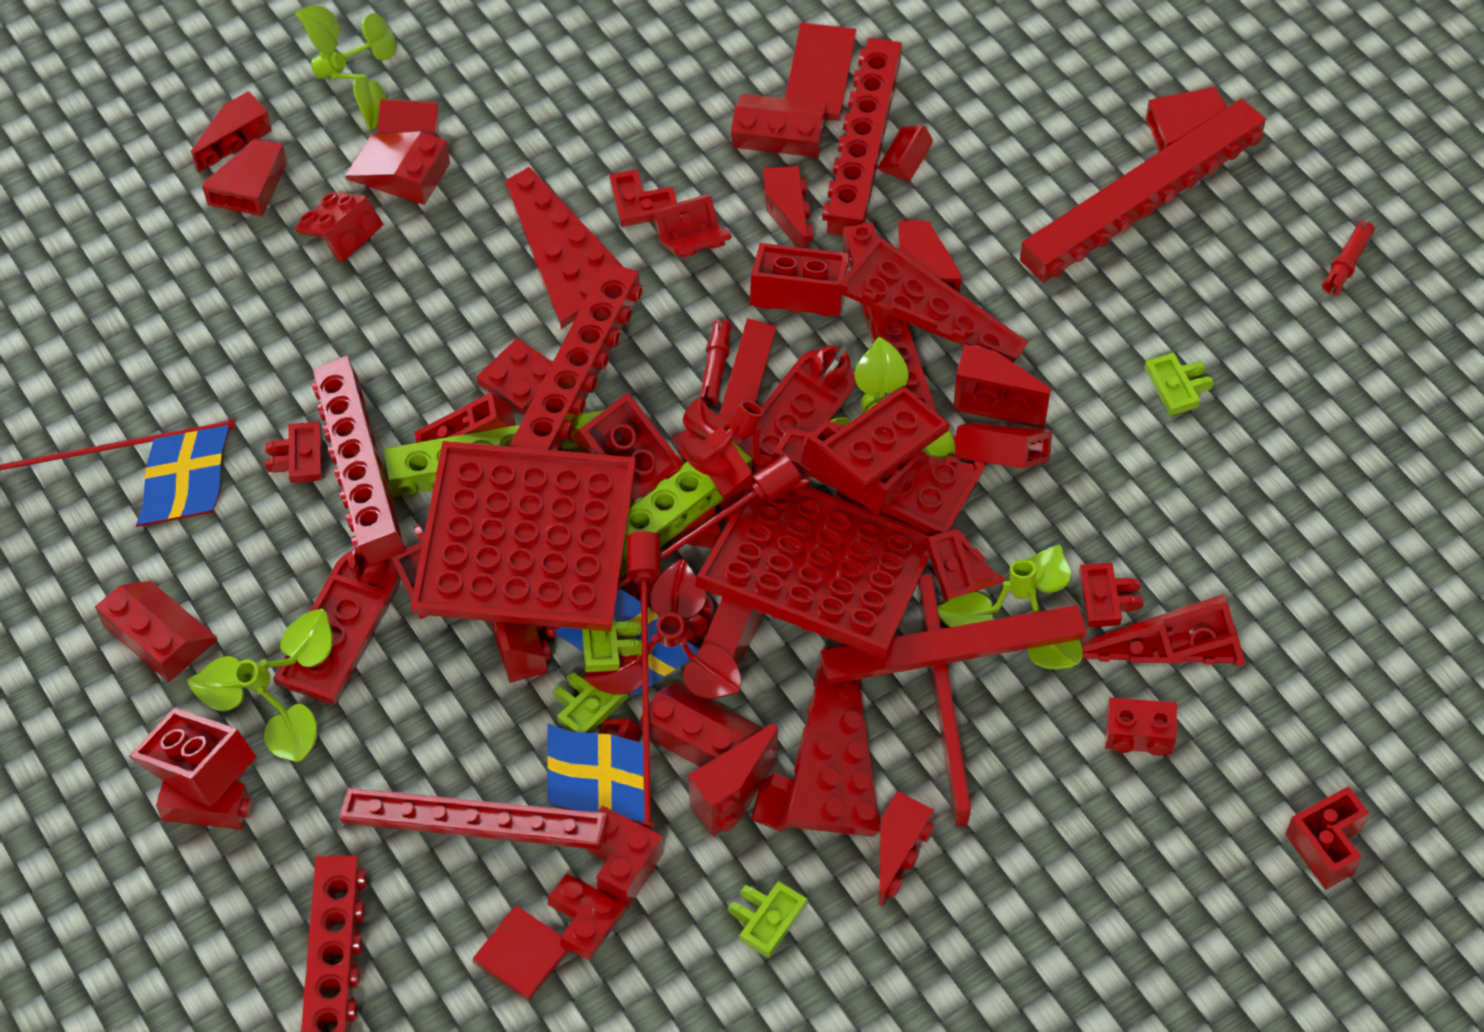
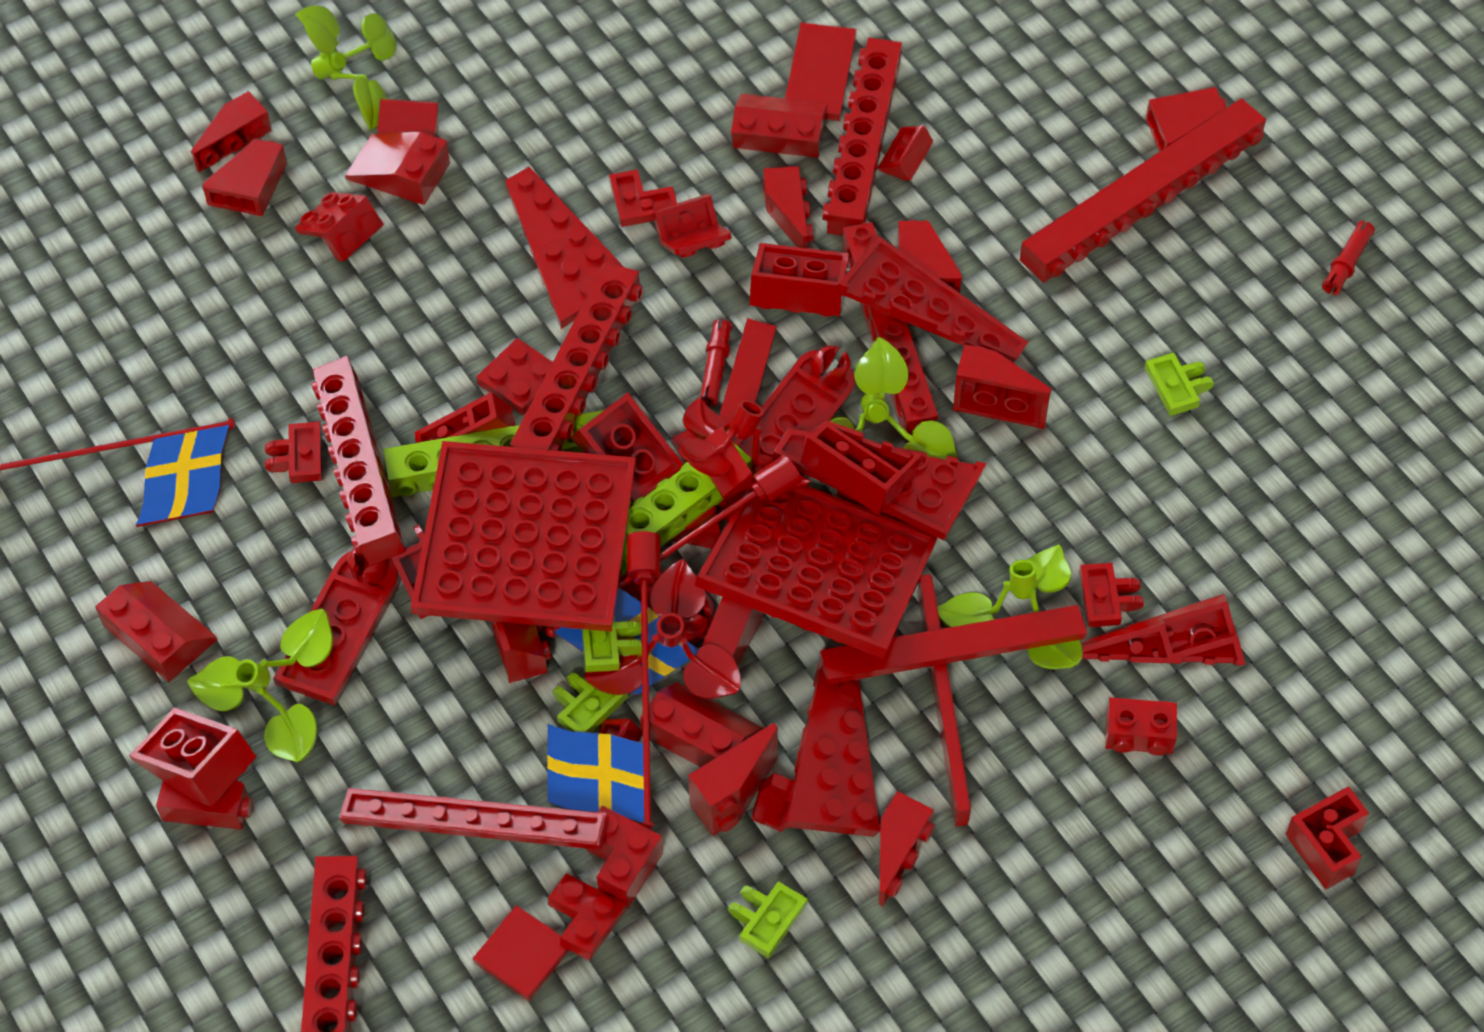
red tile [815,386,950,493] -> none
red wing [924,529,1005,601] -> none
red slope [953,423,1052,469] -> none

